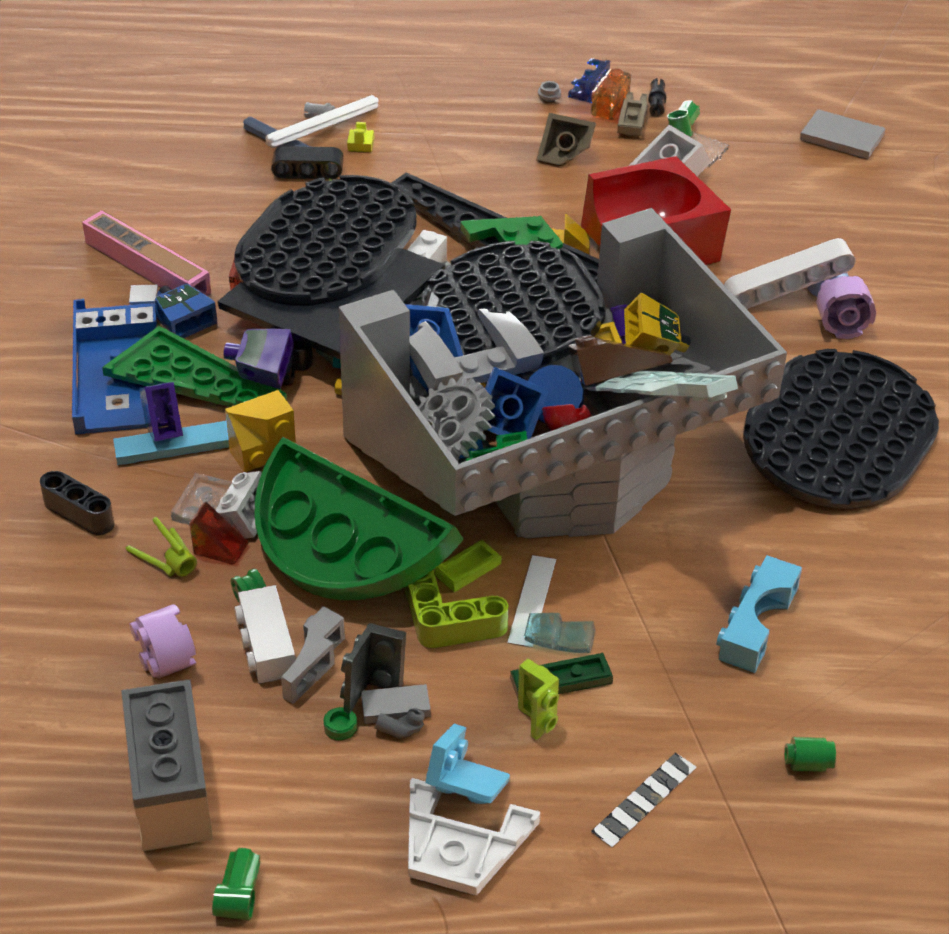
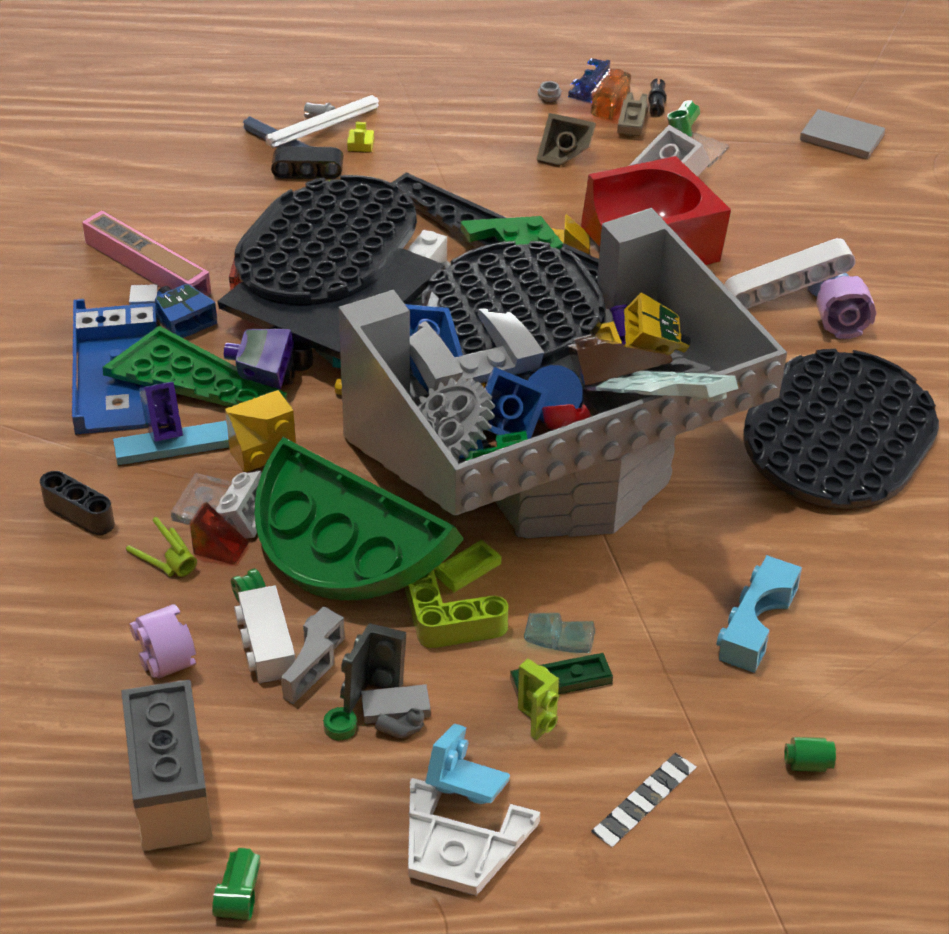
white sticker [507,555,556,647] -> none

